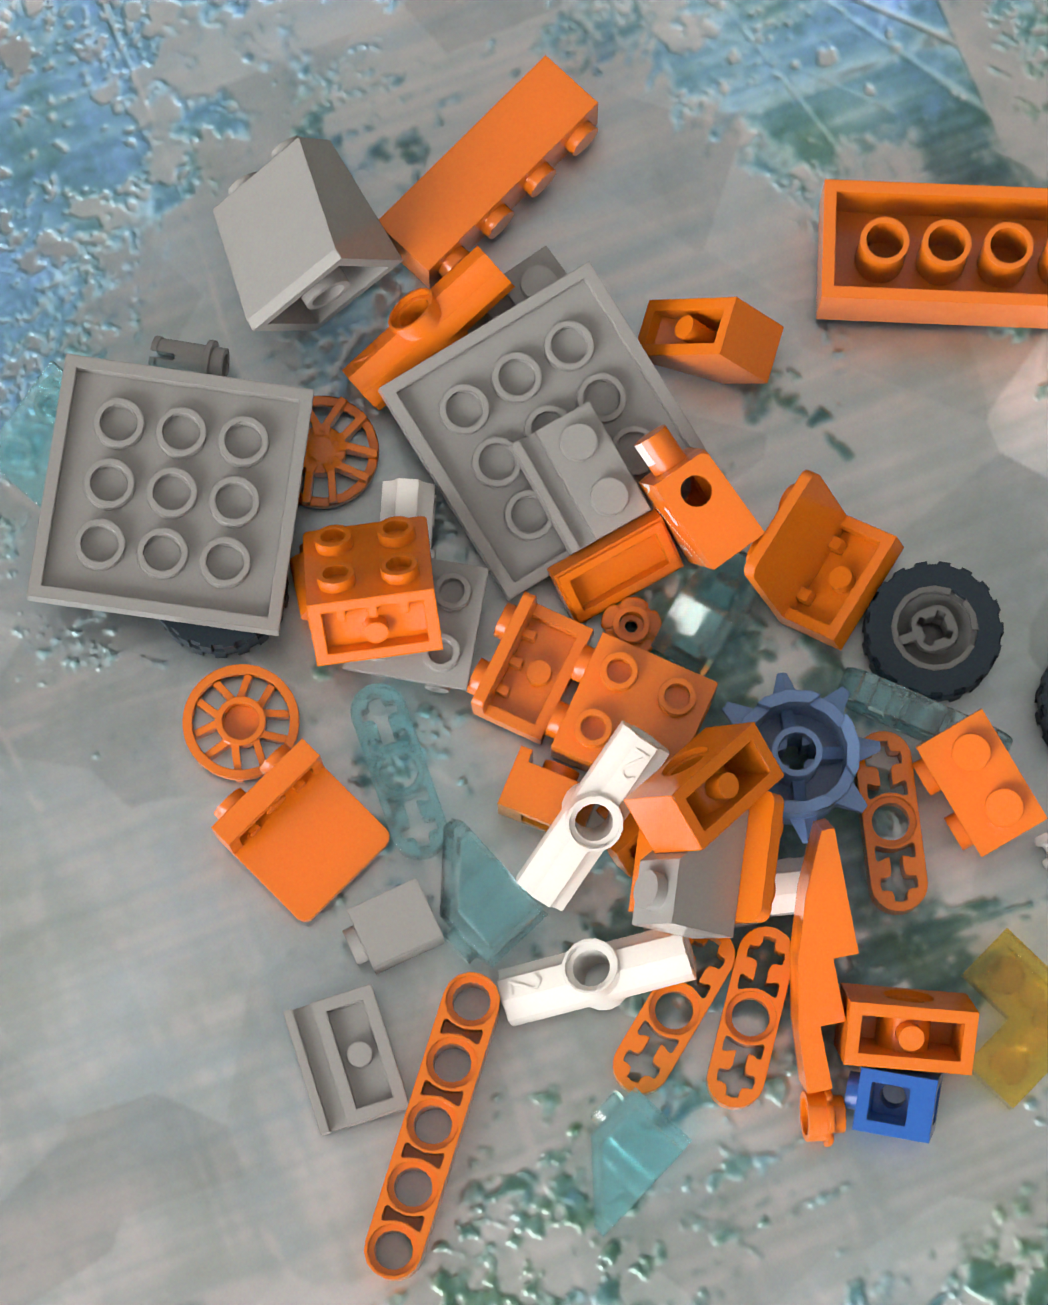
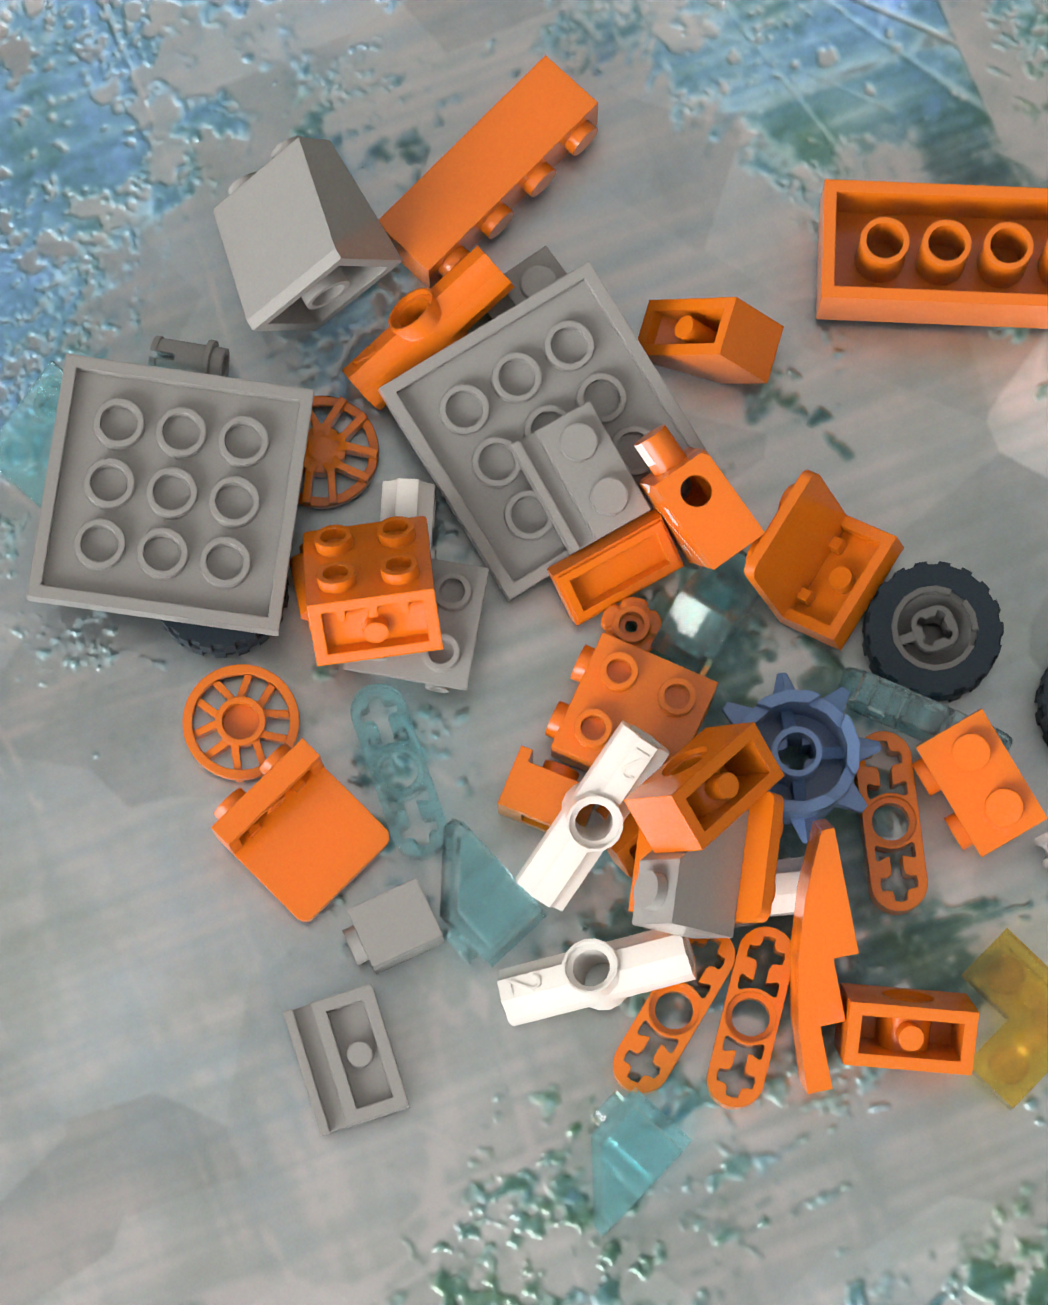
orange beam [364,972,501,1281] -> none
orange bracket [466,591,594,745] -> none
orange plate [799,1089,846,1147] -> none
brick [844,1066,943,1144] -> none

